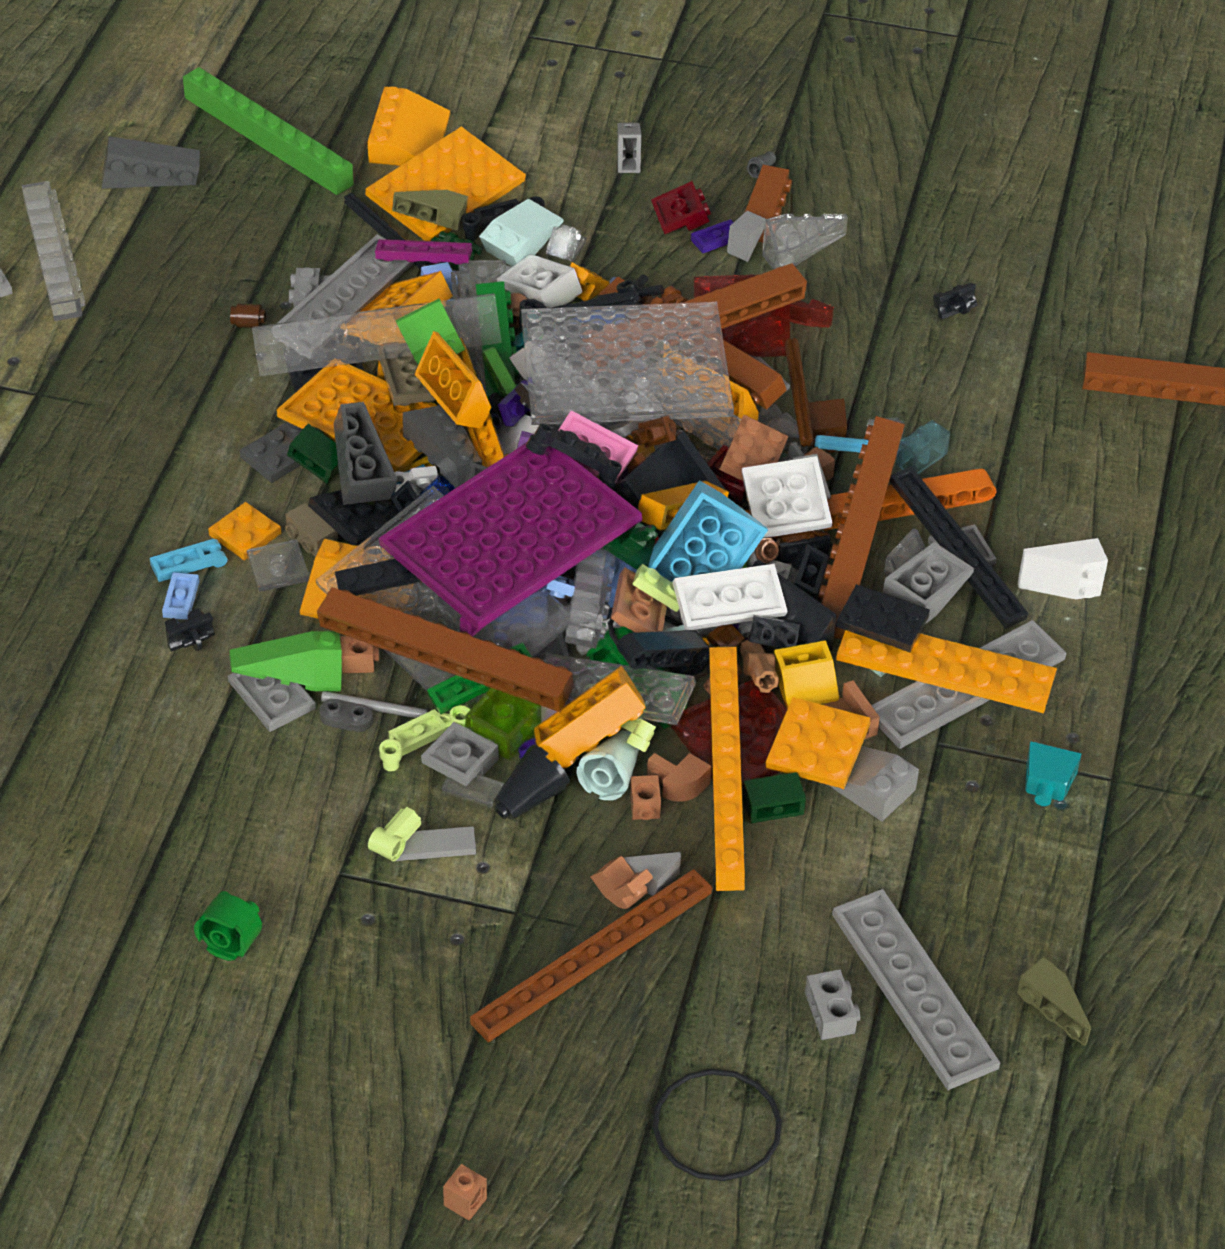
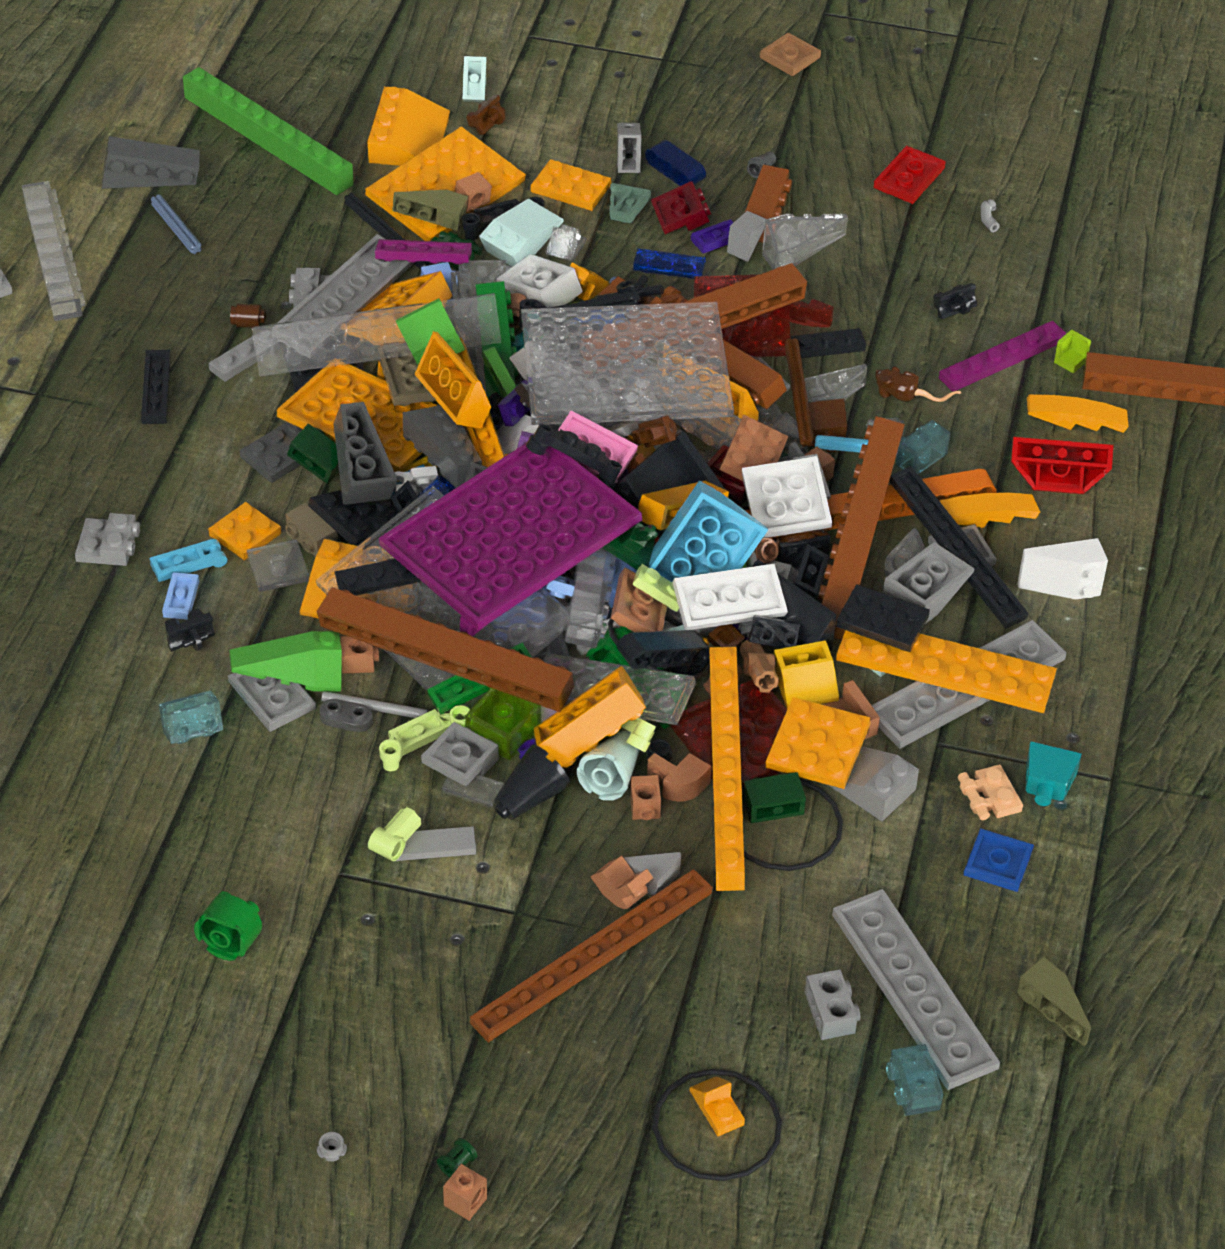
none -> light grey plate [75,513,140,566]
none -> black plate [141,349,171,424]
none -> sand blue axle [151,195,202,254]
none -> clear light blue brick [159,690,223,744]
none -> light grey plate [209,329,280,382]
none -> light grey plate [317,1132,347,1162]
none -> dark green bush [437,1138,478,1178]
none -> nougat brick [455,172,492,212]
none -> light aqua slope [463,56,486,102]
none -> reddish brown hips [466,95,506,135]
none -> light orange plate [531,159,611,211]
none -> sand green wing [610,183,652,223]
none -> clear blue plate [633,248,706,280]
none -> clear blue beam [645,140,706,186]
none -> black plate [645,739,673,761]
none -> light orange slope [689,1076,745,1137]
none -> black piece [742,779,843,871]
none -> medium nougat plate [760,32,821,76]
none -> black plate [791,328,866,358]
none -> clear slope [805,364,867,403]
none -> red plate [873,145,946,204]
none -> reddish brown animal [875,366,961,402]
none -> clear light blue brick [886,1044,943,1116]
none -> magenta plate [939,321,1067,392]
none -> light orange slope [939,493,1040,528]
none -> light nougat plate [958,764,1023,820]
none -> blue tile [964,828,1034,892]
none -> light grey arm [980,199,1000,232]
none -> red wedge [1011,437,1113,495]
none -> light orange slope [1027,394,1129,433]
none -> lime panel [1054,330,1091,373]

